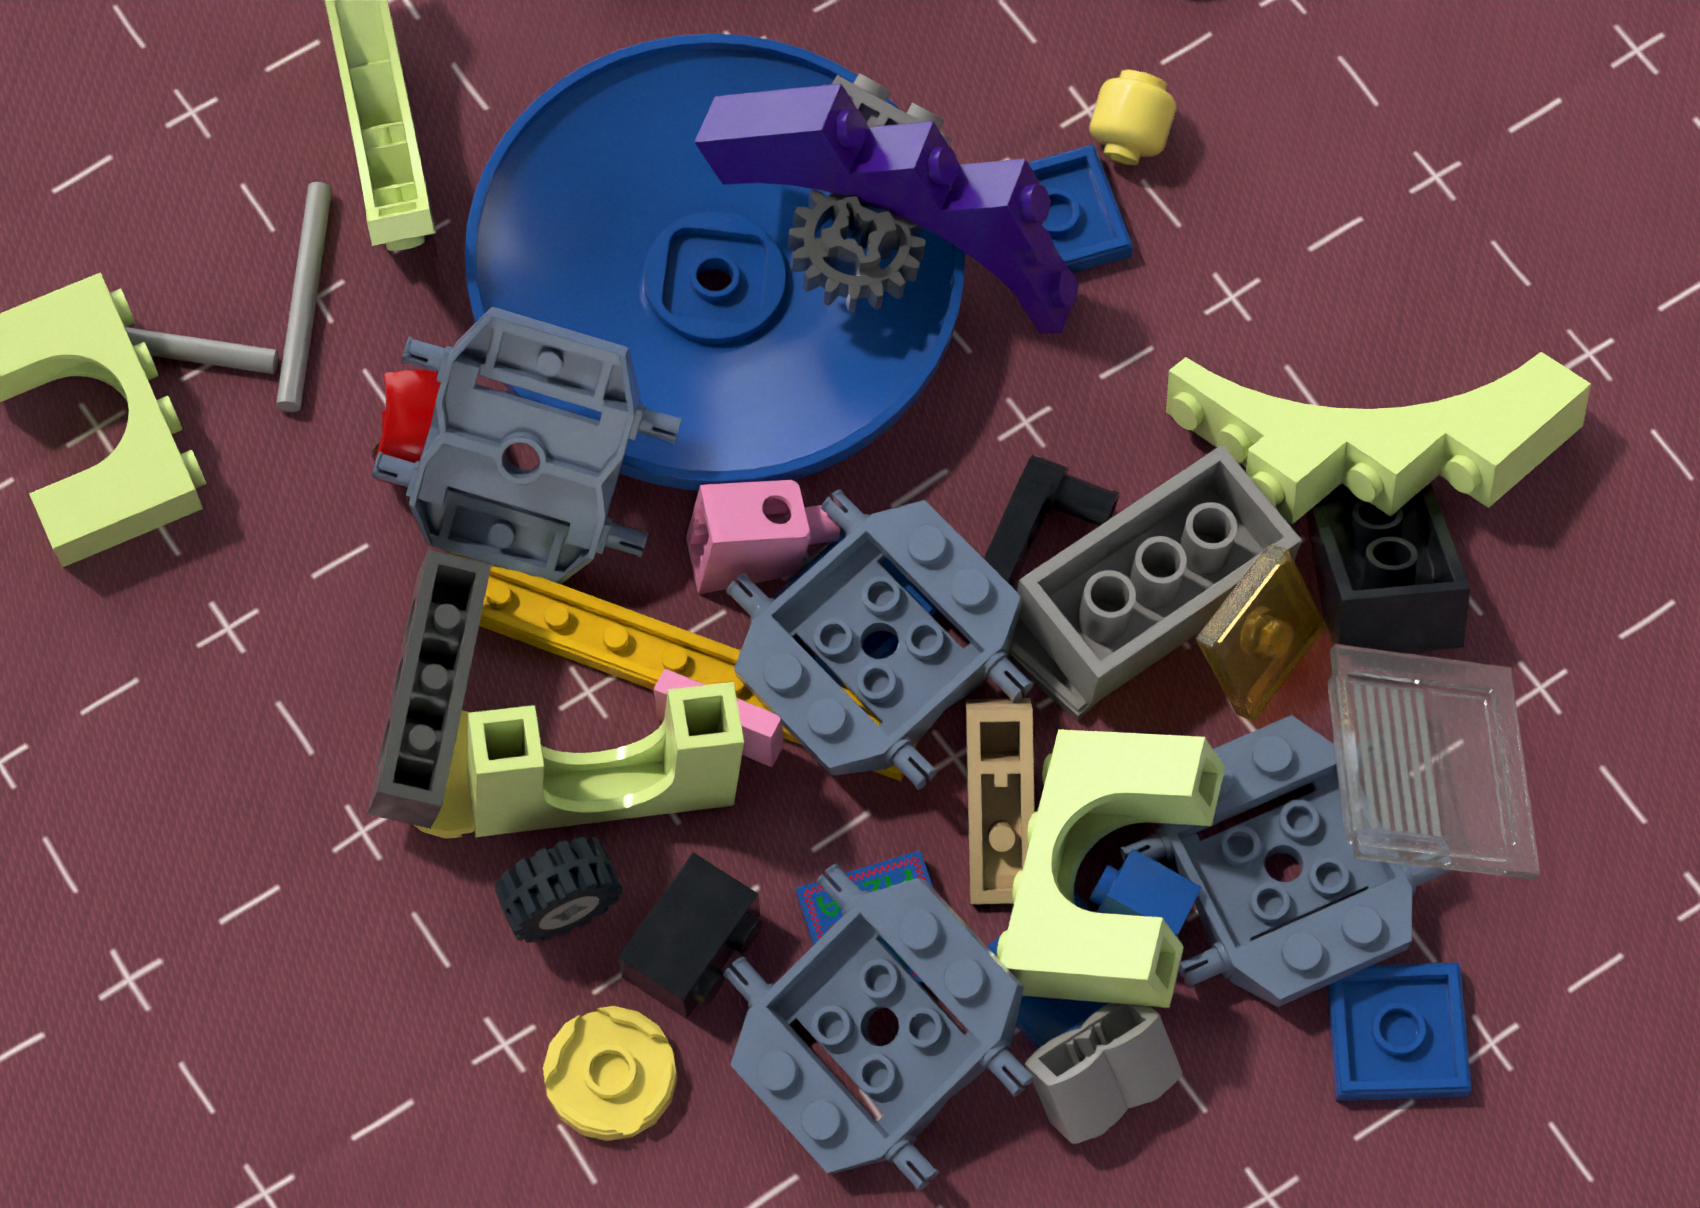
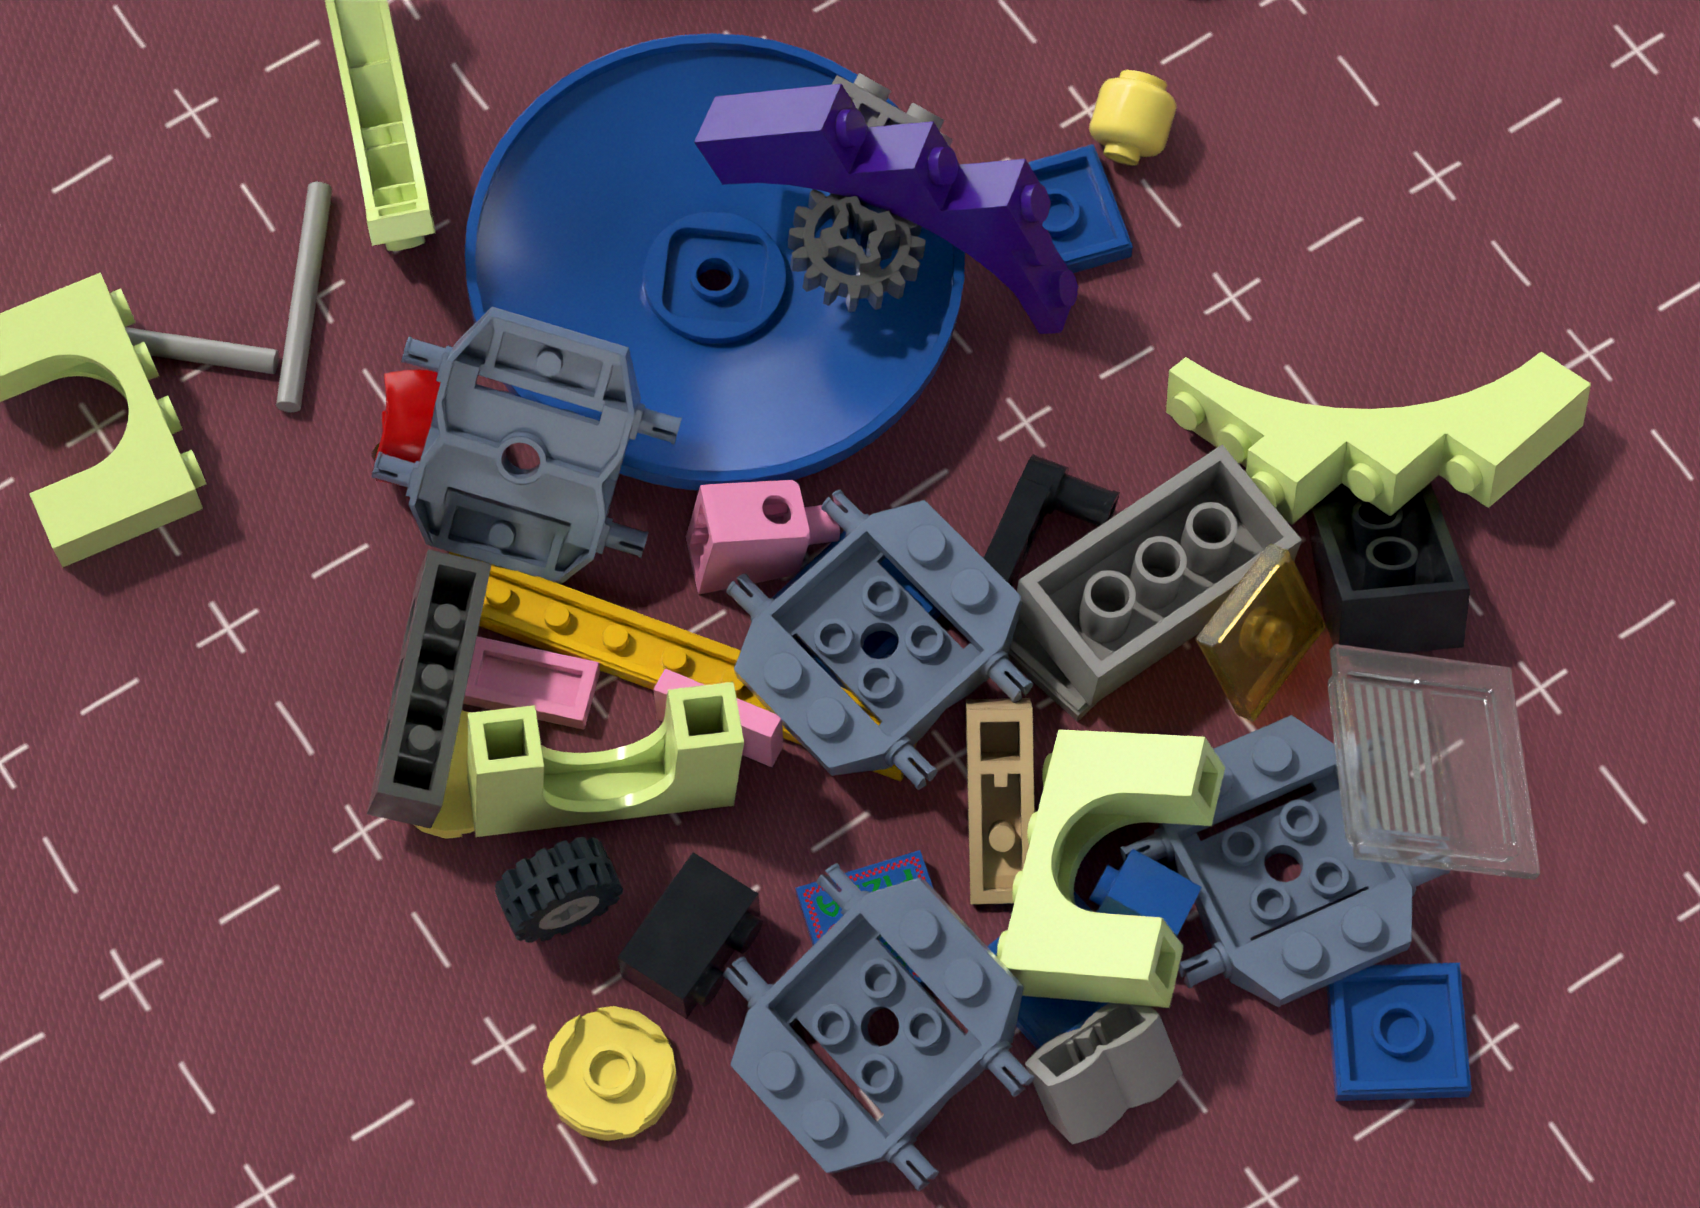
none -> bright pink tile [463,636,600,730]

